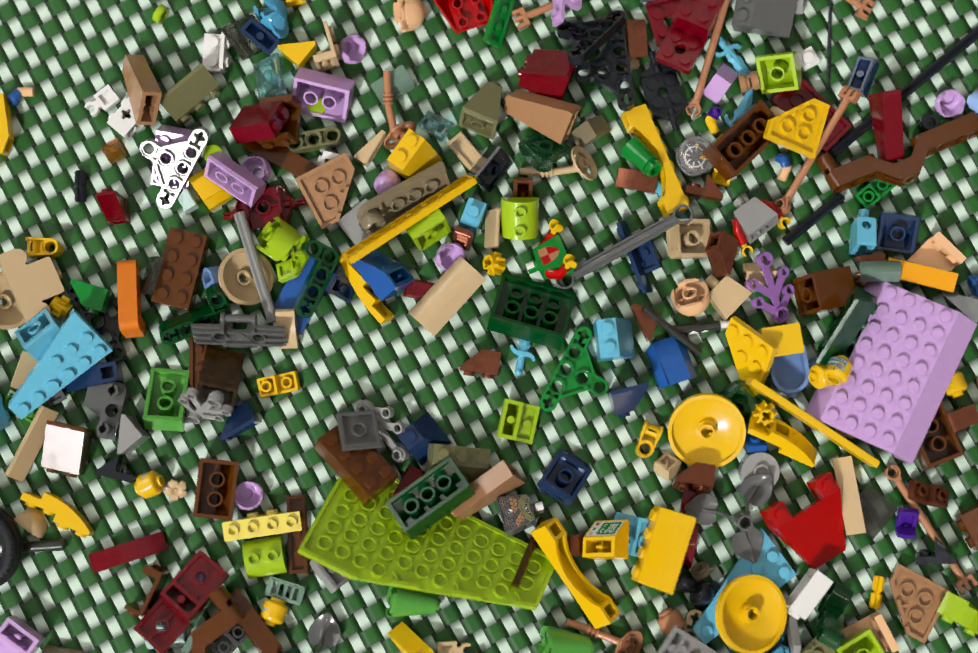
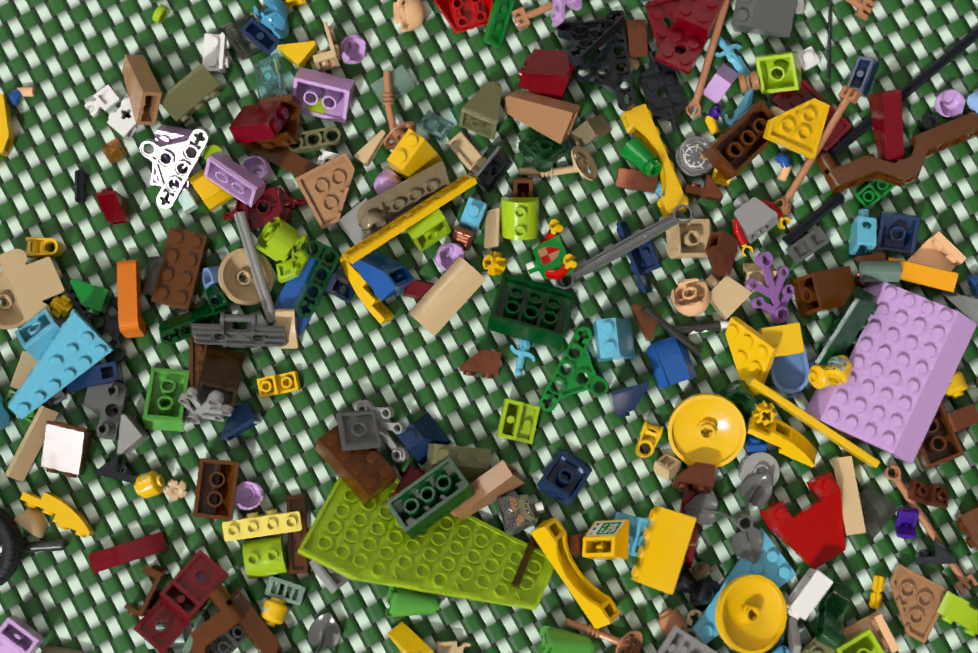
none -> dark grey slope [785,226,830,265]

